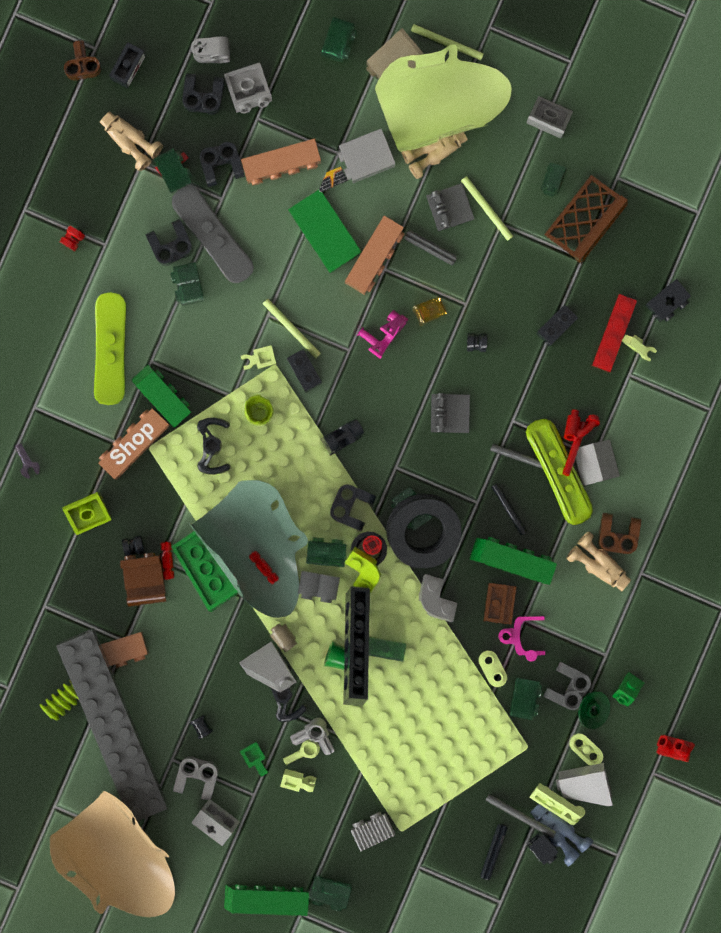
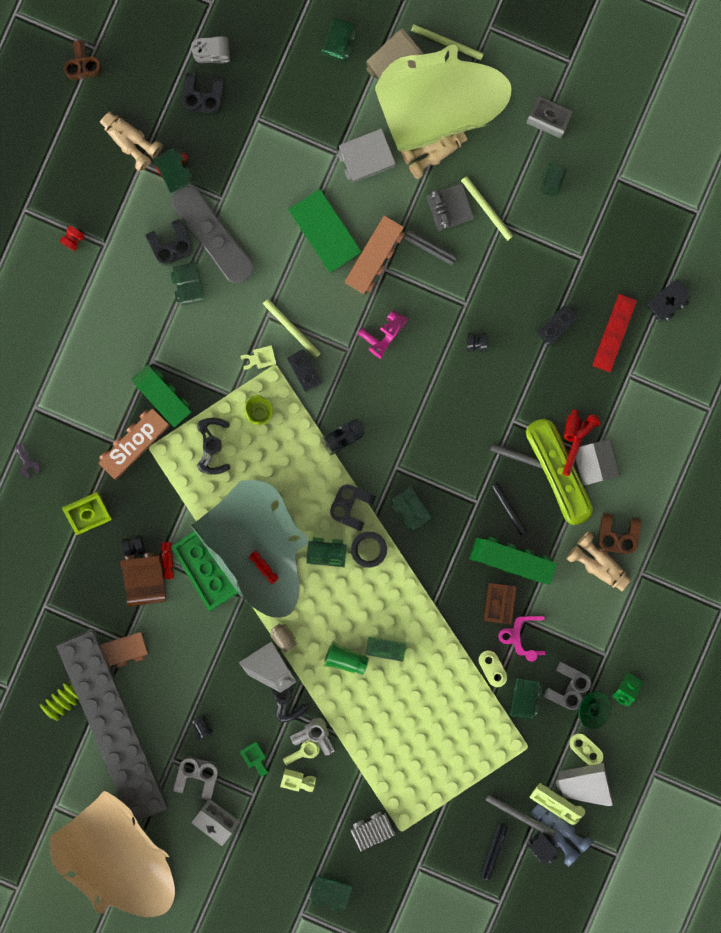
lime piece [94,292,126,405] -> none
black brick [109,42,146,89] -> none
black piece [200,142,245,187] -> none
light grey plate [224,63,272,113] -> none
green wedge [224,884,309,916] -> none
nougat brick [241,138,321,185] -> none
dark grey brick [298,571,340,603] -> none
sticker [319,166,348,192] -> none
black brick [343,586,370,706] -> none
lime plate [345,547,381,593] -> none
red wheel [363,535,382,555] -> none
black tyre [386,494,461,568] -> none
clear yellow slope [412,297,447,327] -> none
light grey plate [419,574,457,622] -> none
dark grey hinge [431,393,470,433] -> none
reddish brown fence [544,175,628,264] -> none
yellowish green plate [622,335,657,361] -> none
red hips [656,735,695,762] -> none

